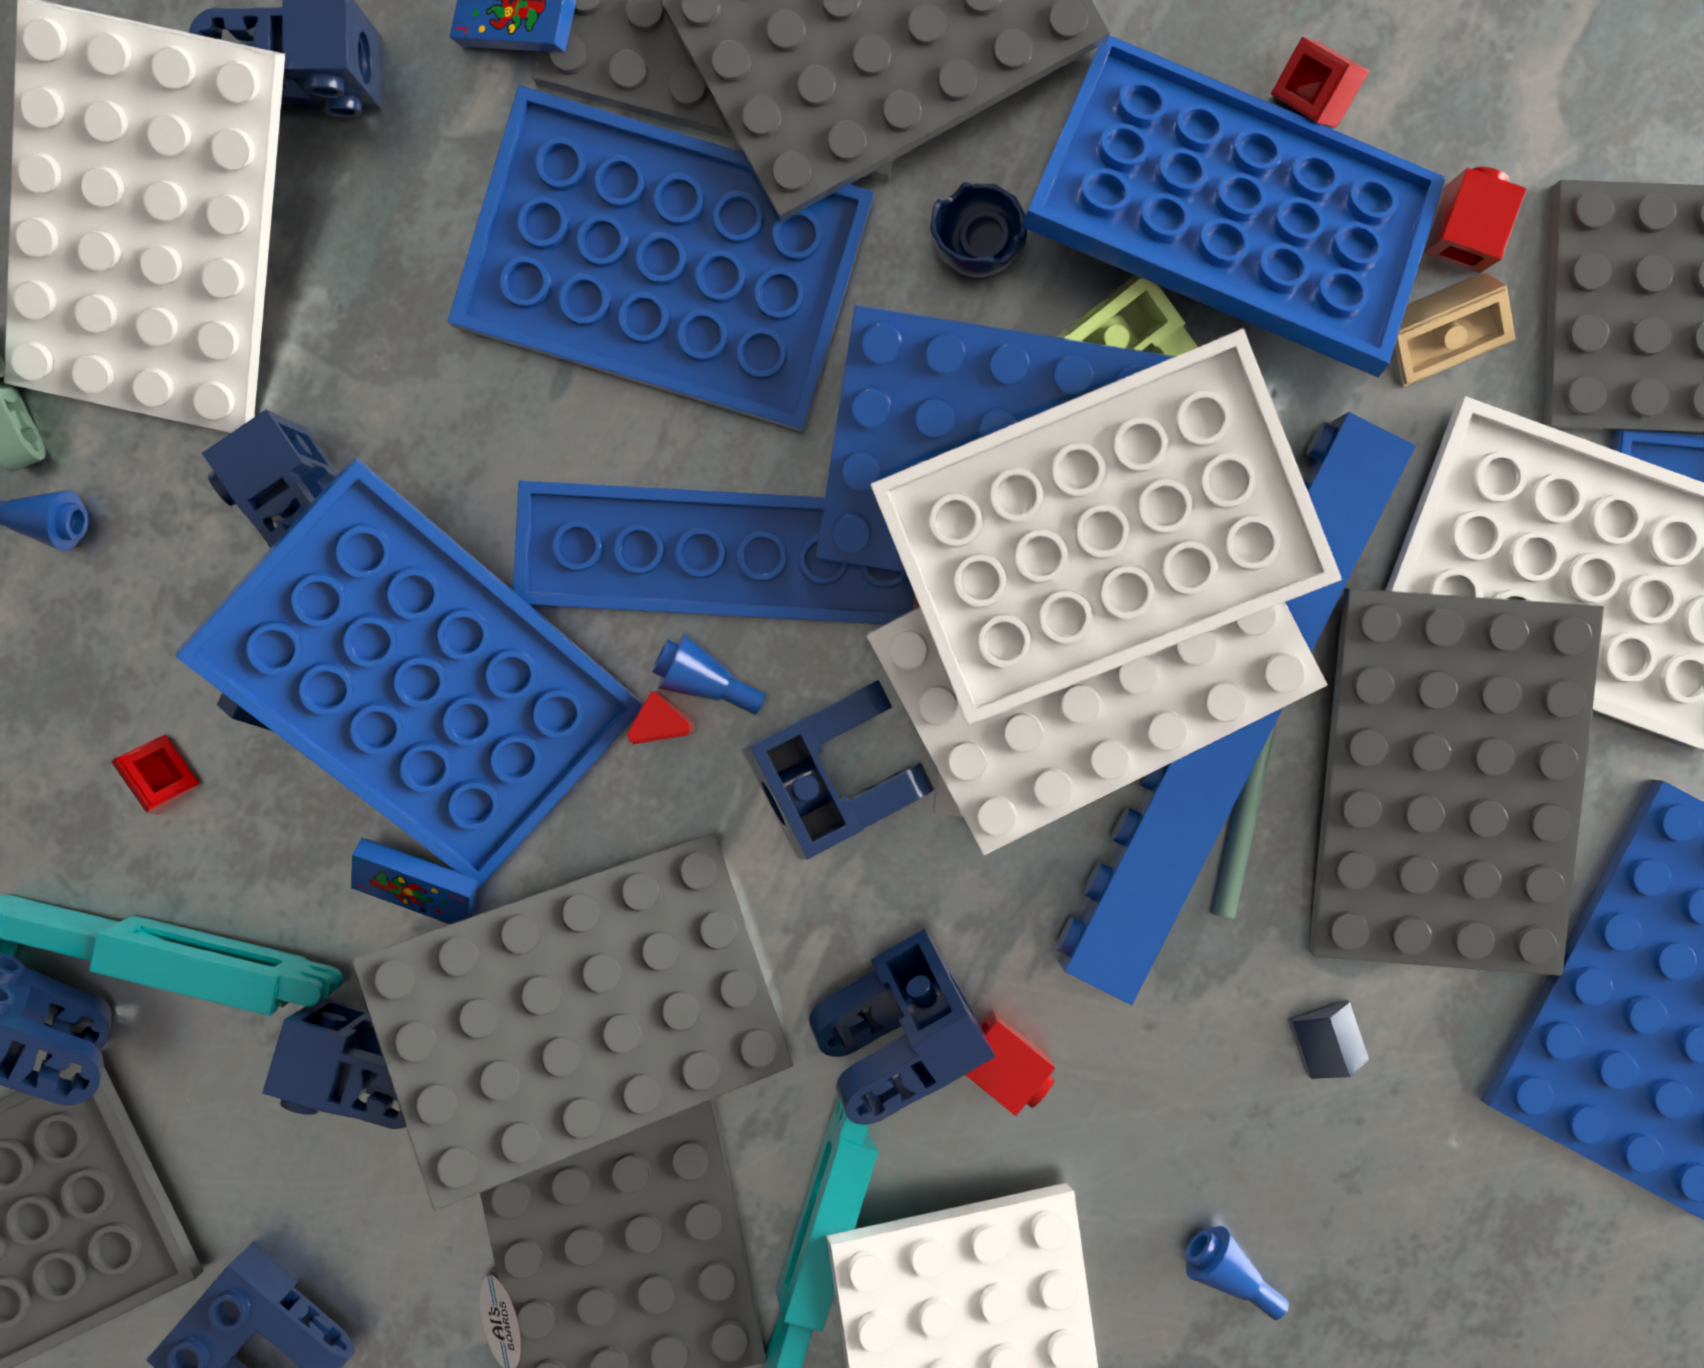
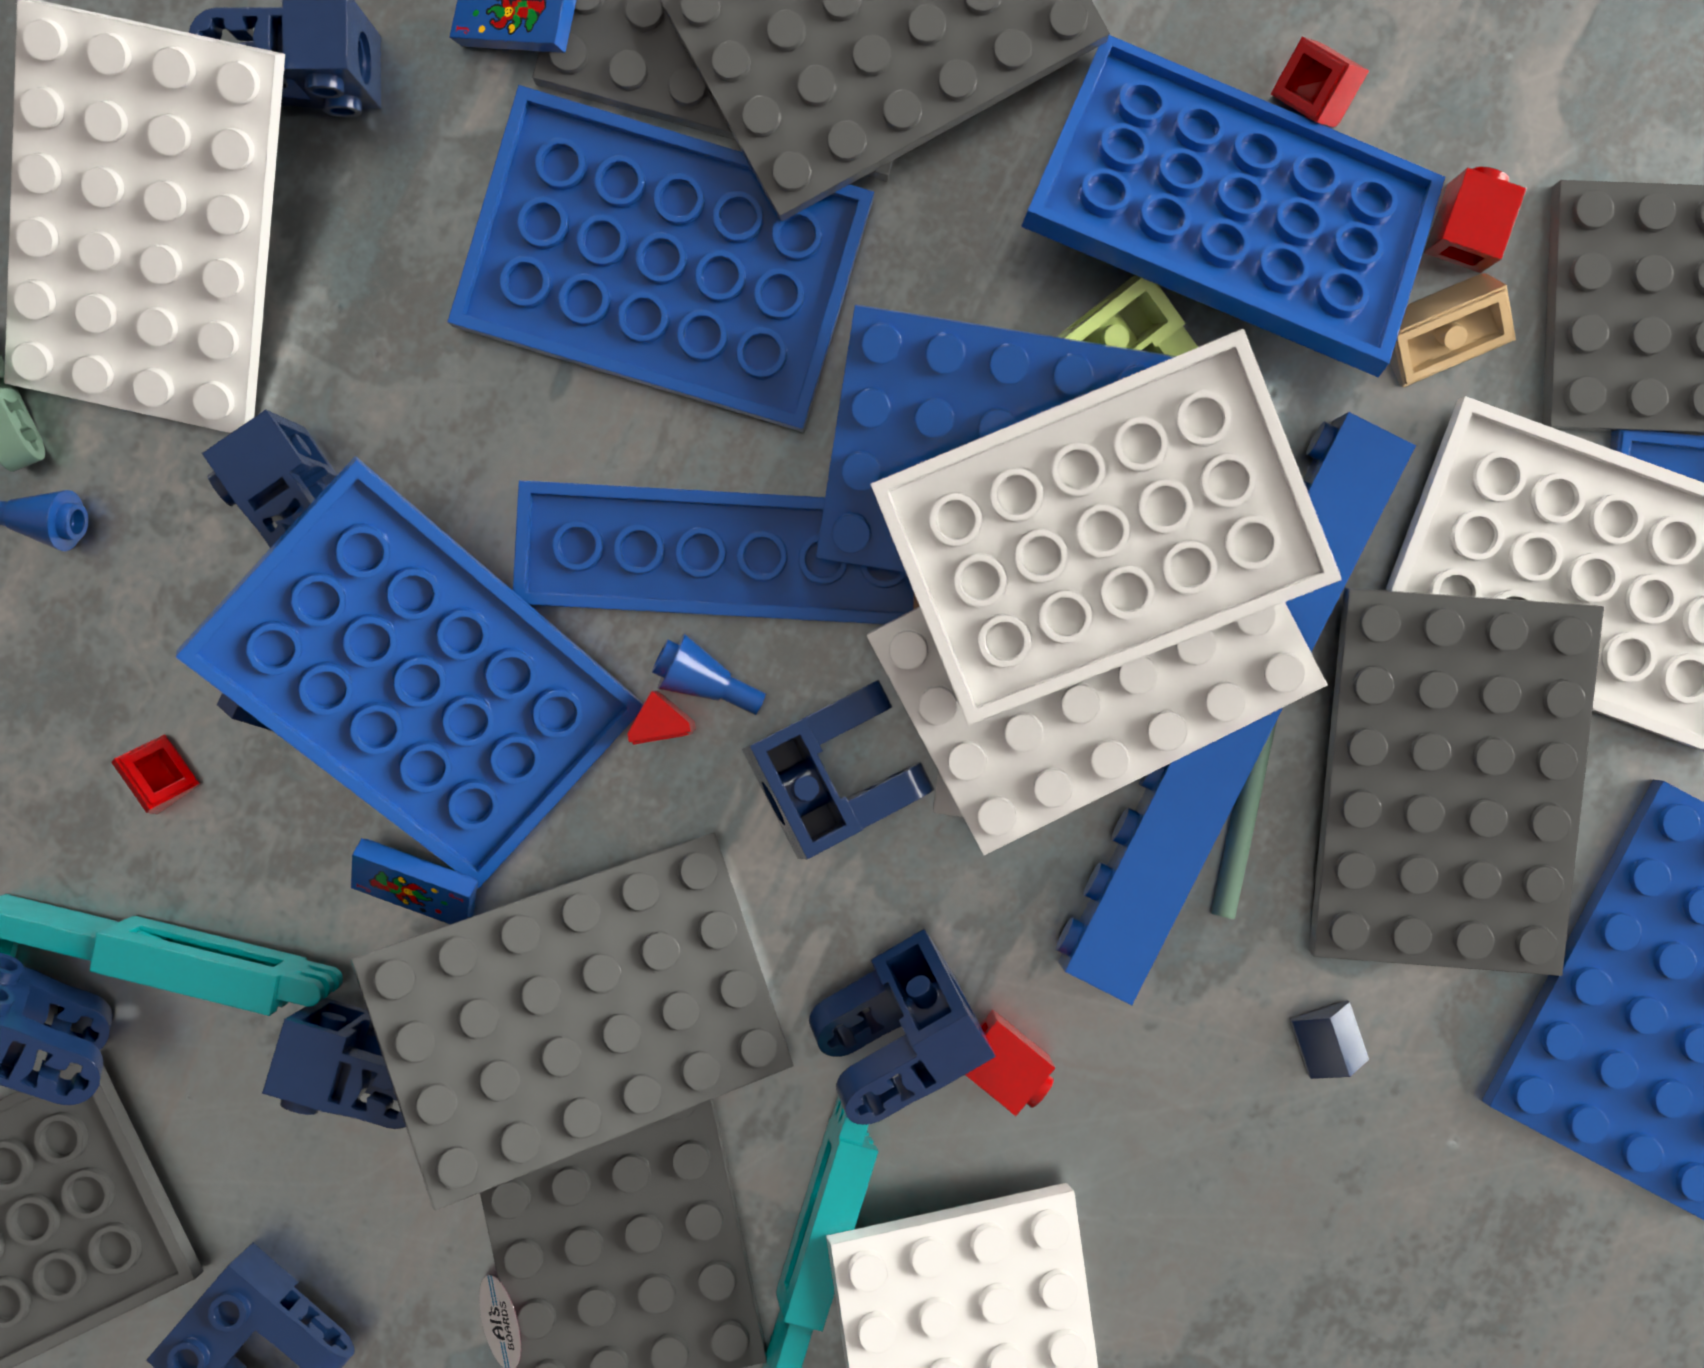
dark blue hair [930,182,1027,278] -> none
blue cone [1186,1226,1289,1320] -> none

